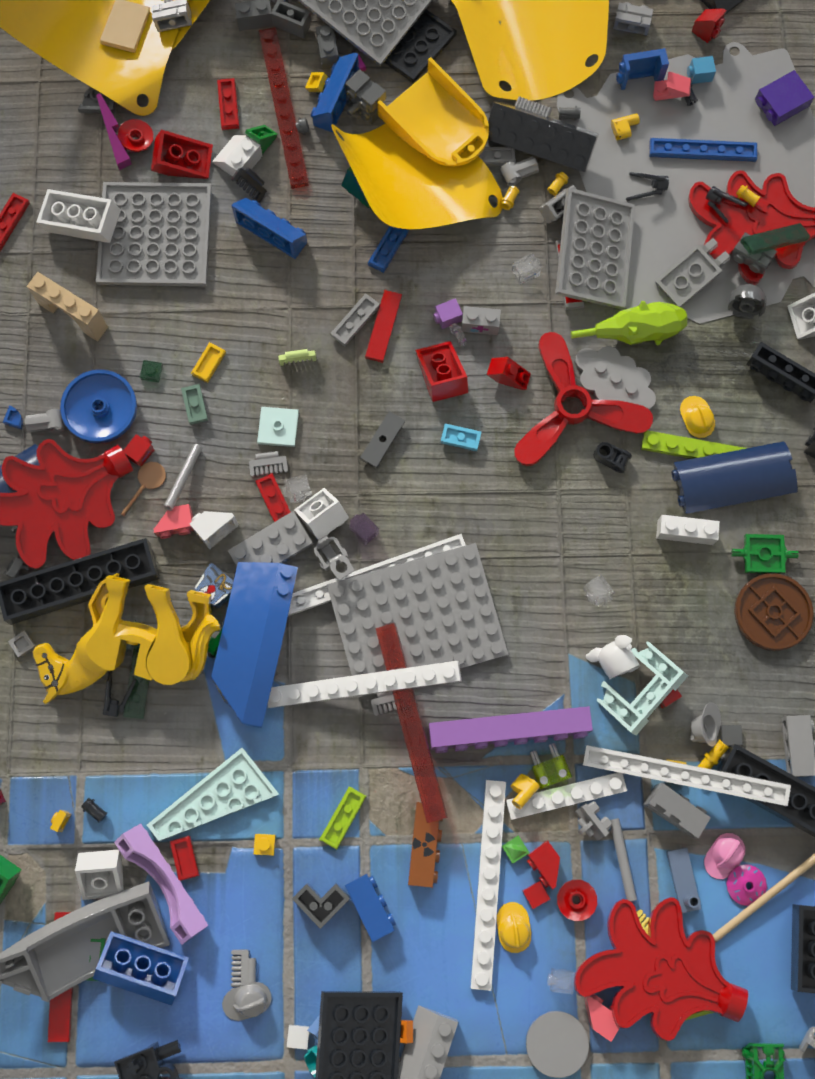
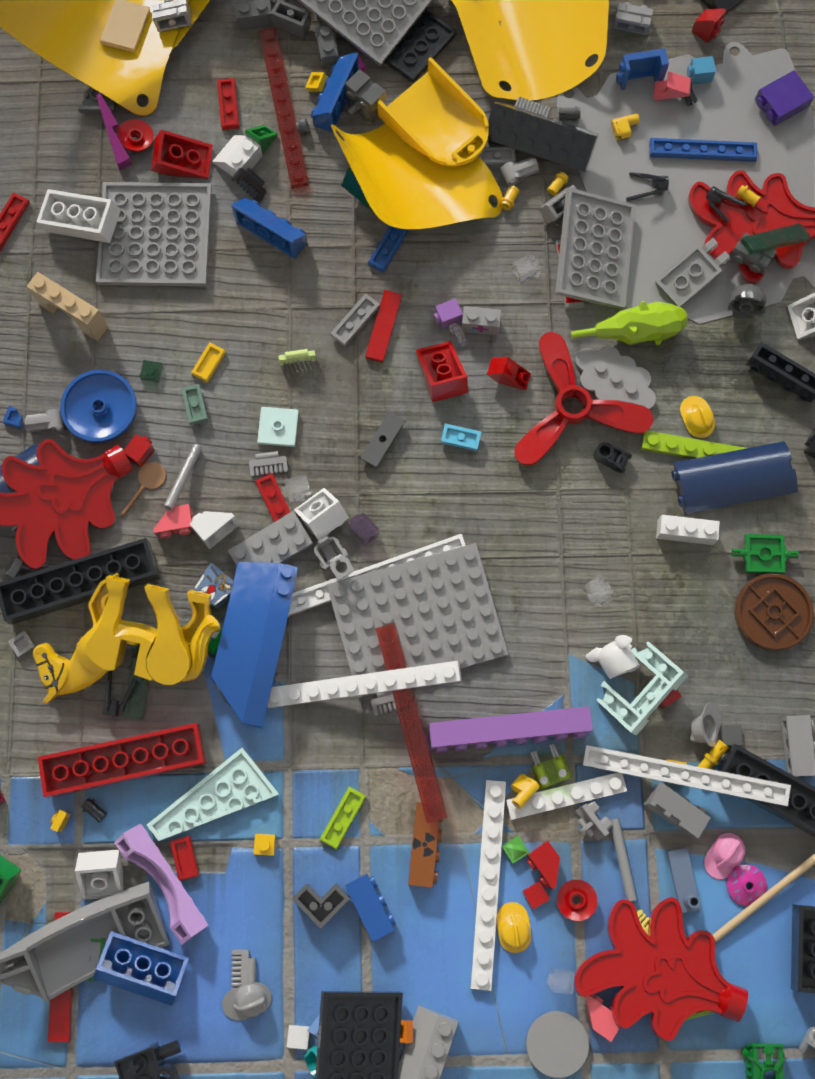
none -> red brick [37,723,207,798]

